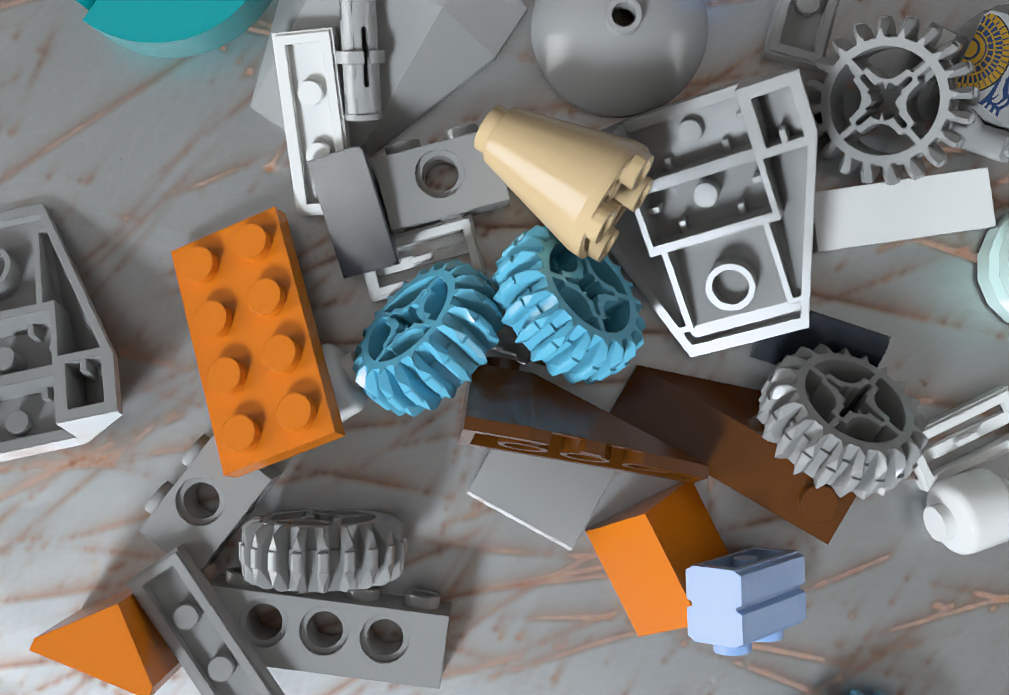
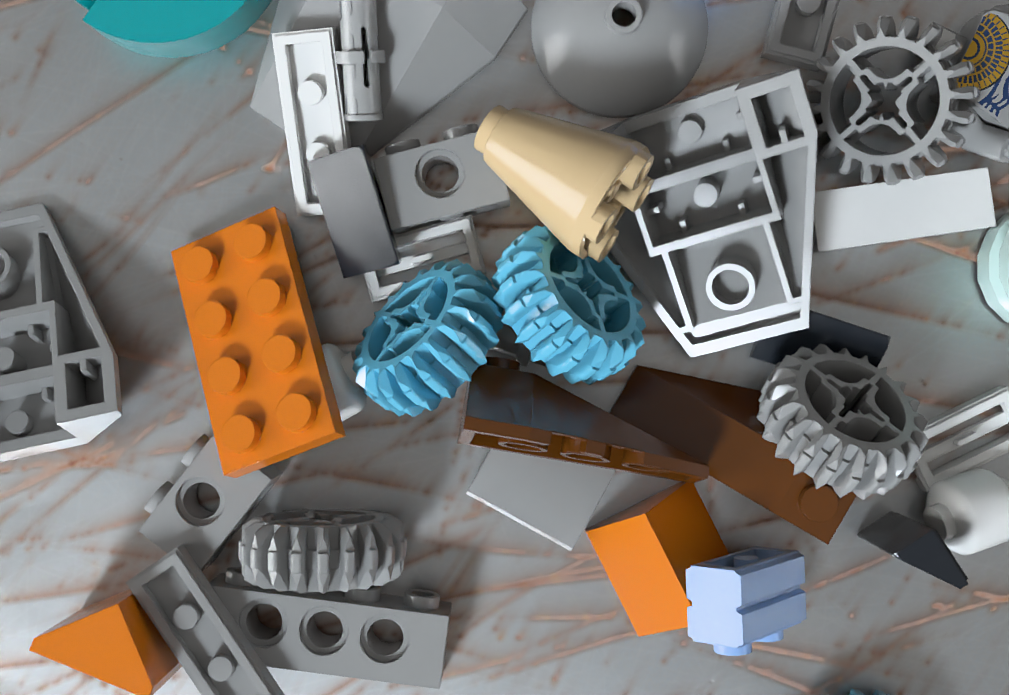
none -> black slope [857,511,968,589]

